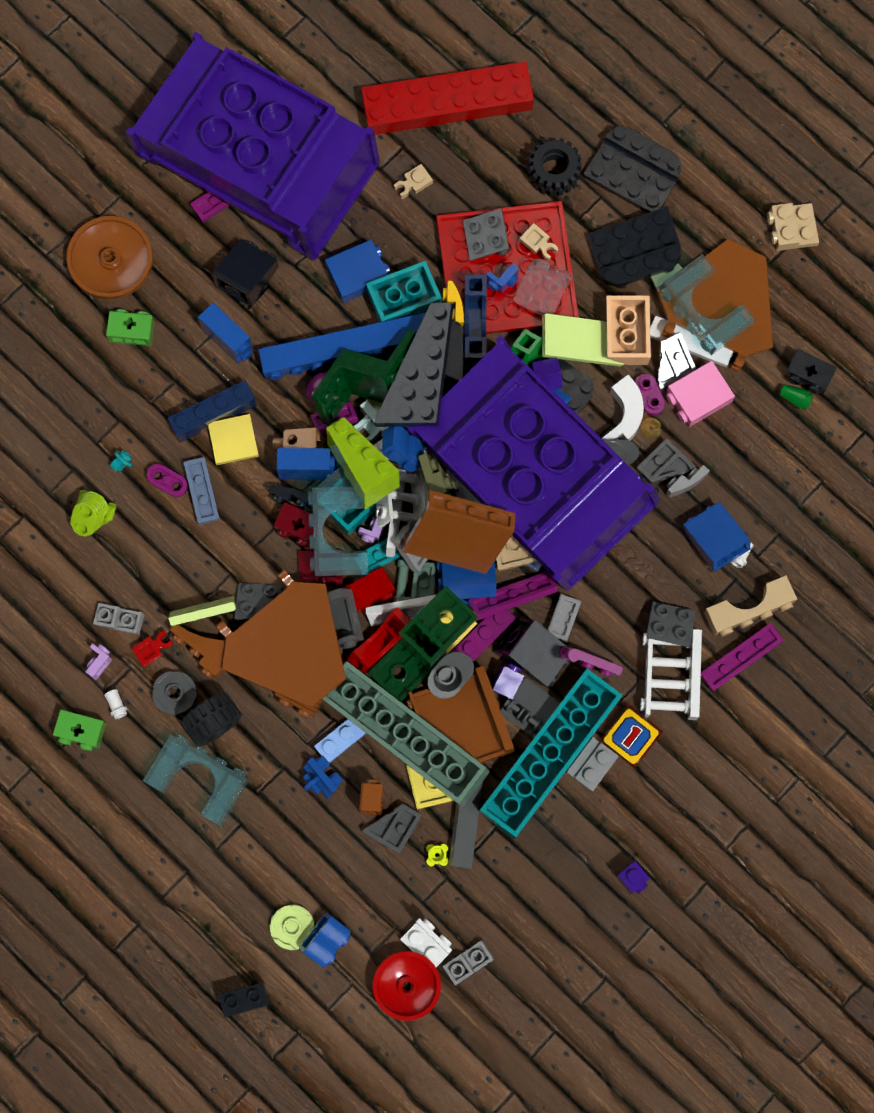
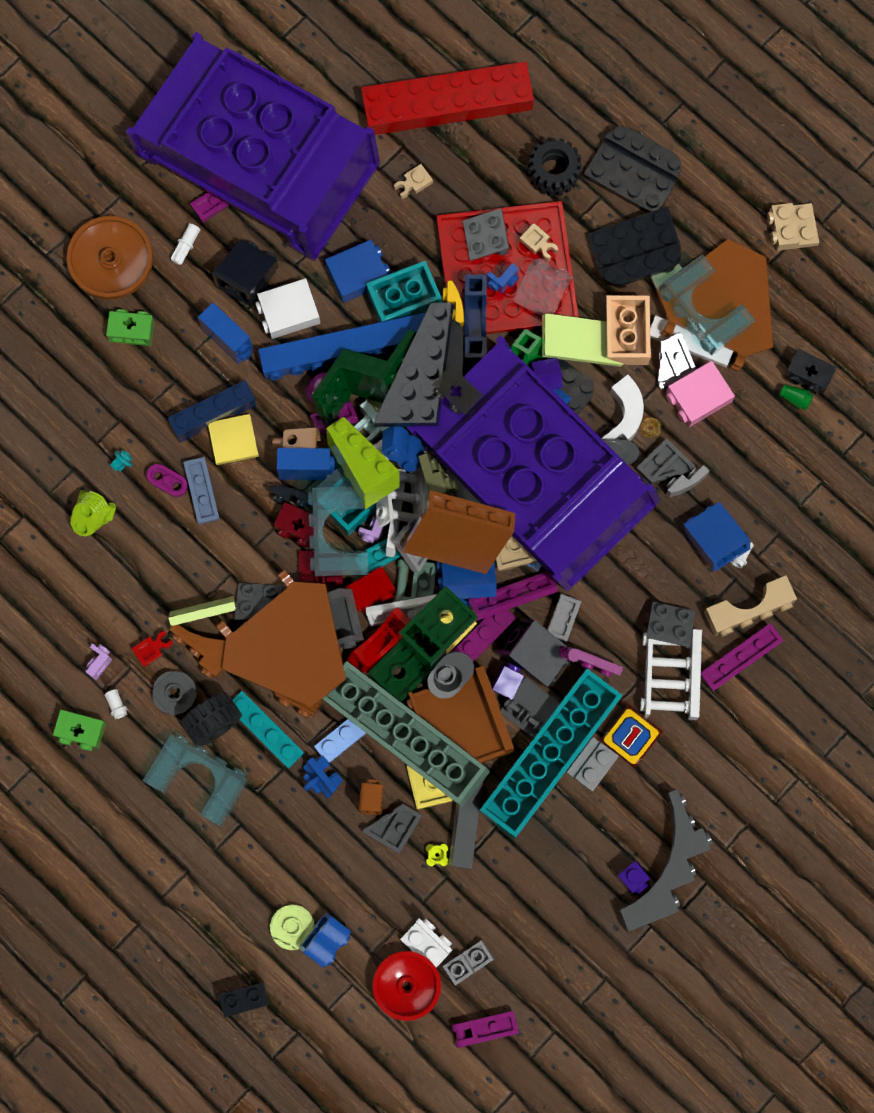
light grey slope [93,603,145,635] -> none
magenta plate [635,374,665,416] -> none
none -> white axle [171,223,201,265]
none -> teal plate [233,691,305,769]
none -> white brick [255,278,320,339]
none -> clear smoke brick [432,365,483,415]
none -> magenta plate [451,1011,519,1048]
none -> dark grey arch [618,790,712,932]

